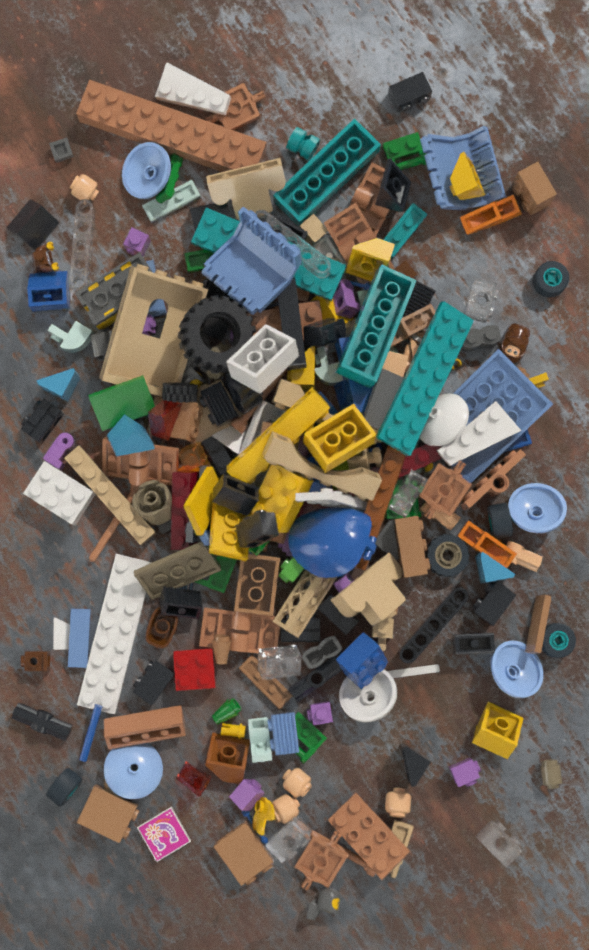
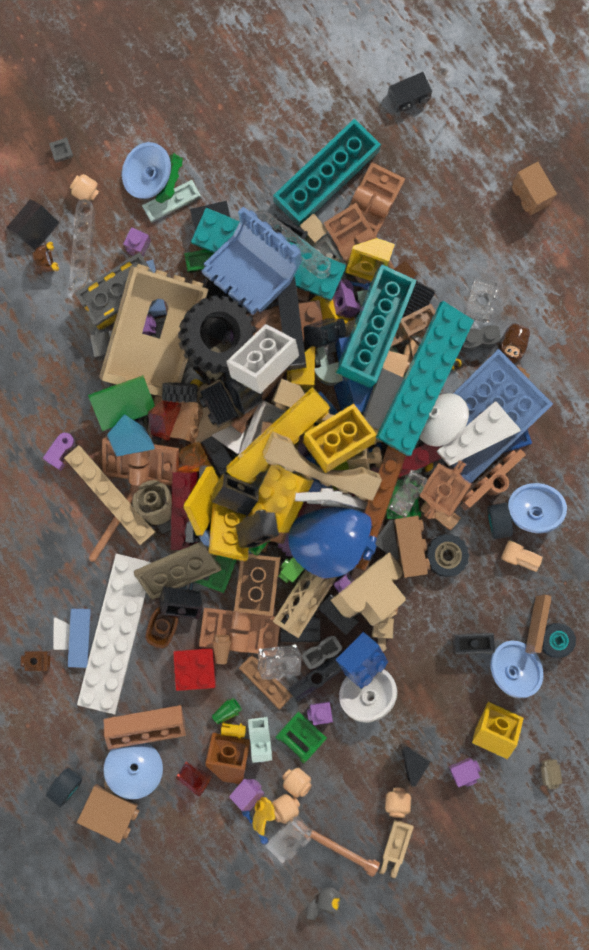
black piece [12,702,73,741] -> none
black brick [21,398,64,444] -> none
white brick [23,461,96,526] -> none
blue slope [27,271,70,312] -> none
dark azure slope [36,368,80,402] -> none
light aqua brick [48,321,94,353] -> none
nougat brick [76,80,267,172] -> none
blue bar [79,704,102,762] -> none
black brick [133,659,175,706] -> none
tile [137,806,191,862] -> none
white wing [155,62,231,116] -> none
nougat plate [205,83,266,130] -> none
tan brick [206,158,286,220] -> none
medium nougat brick [213,820,274,886] -> none
medium blue brick [268,712,299,755] -> none
teal wheel [286,127,321,161] -> none
nougat plate [295,831,349,890] -> none
nougat plate [328,793,411,880] -> none
black slope [375,158,411,212] -> none
green plate [382,132,426,170] -> none
teal plate [383,203,428,259] -> none
white sticker [387,664,440,678] -> none
black beam [398,587,468,663] -> none
medium blue hinge [420,126,506,211] -> none
yellow slope [450,152,485,200] -> none
orange slope [457,520,517,568] -> none
orange slope [460,195,522,235] -> none
black brick [472,581,516,626] -> none
dark azure slope [475,552,515,583] -> none
clear brick [476,820,523,868] -> none
yellow plate [529,373,549,389] -> none
black wheel [533,261,569,297] -> none

